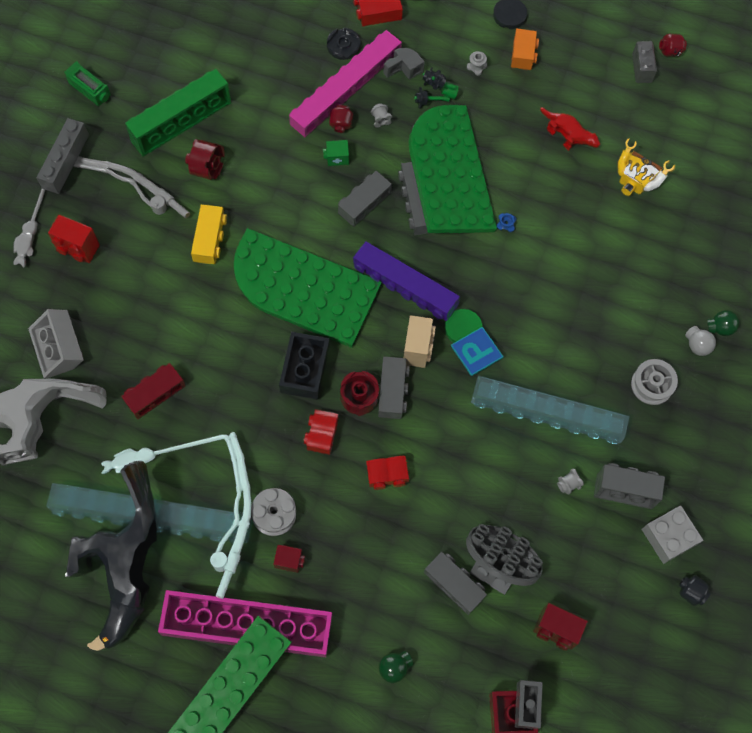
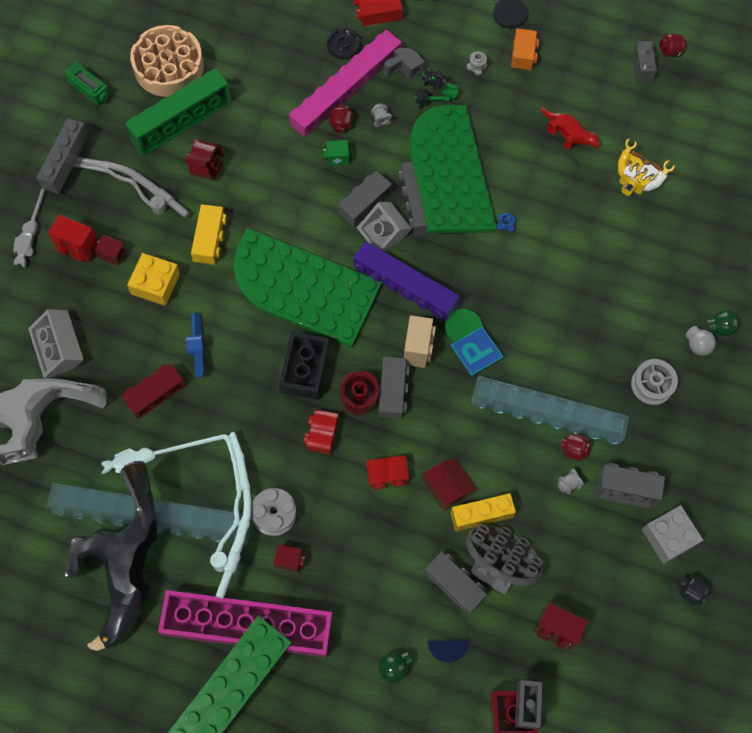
none -> dark red brick [95,235,126,266]
none -> yellow brick [127,253,180,306]
none -> light nougat brick [131,25,204,97]
none -> blue piece [186,312,204,378]
none -> light grey slope [357,202,412,252]
none -> dark red slope [422,458,477,511]
none -> clear blue tile [427,641,469,663]
none -> yellow brick [450,493,516,532]
none -> dark red head [561,433,591,461]

